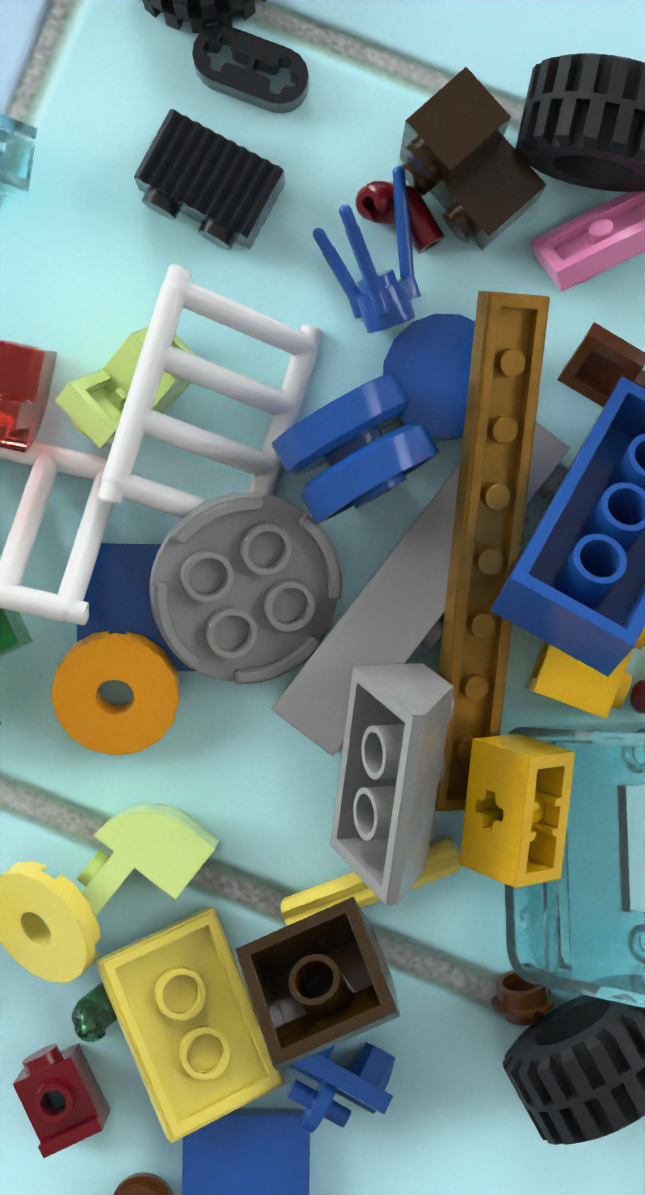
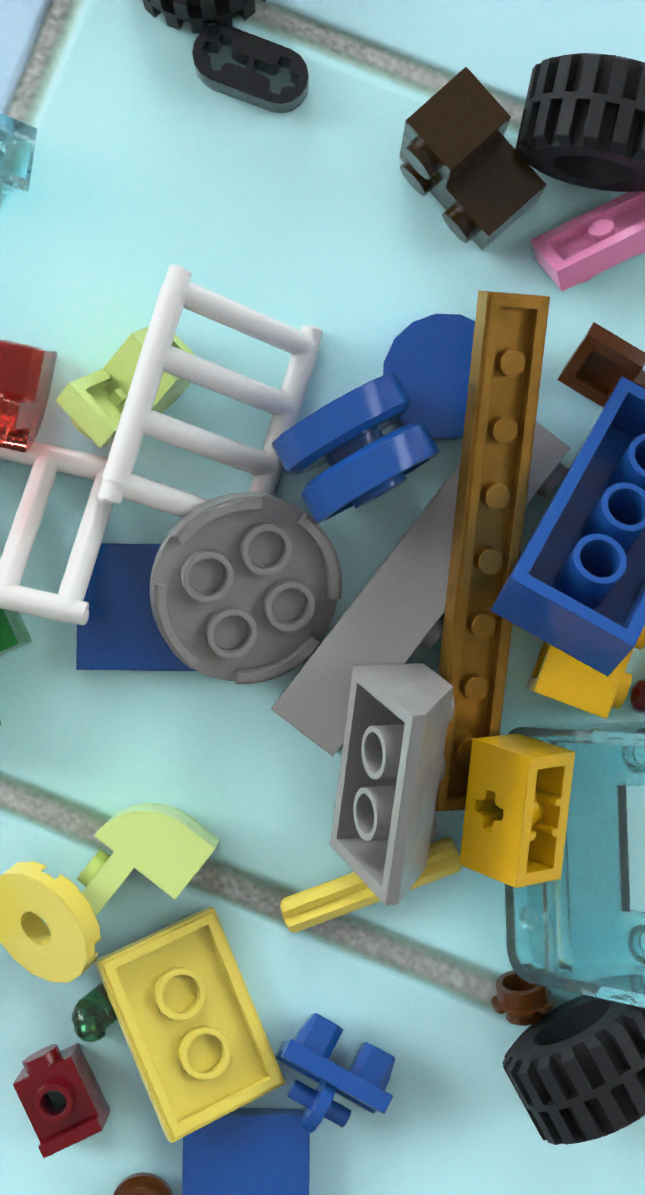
light orange tile [51,631,180,755] -> none
black brick [134,109,285,250] -> none
dark brown slope [235,897,401,1071] -> none
blue plant [313,166,421,333] -> none
dark red arm [355,181,445,254] -> none

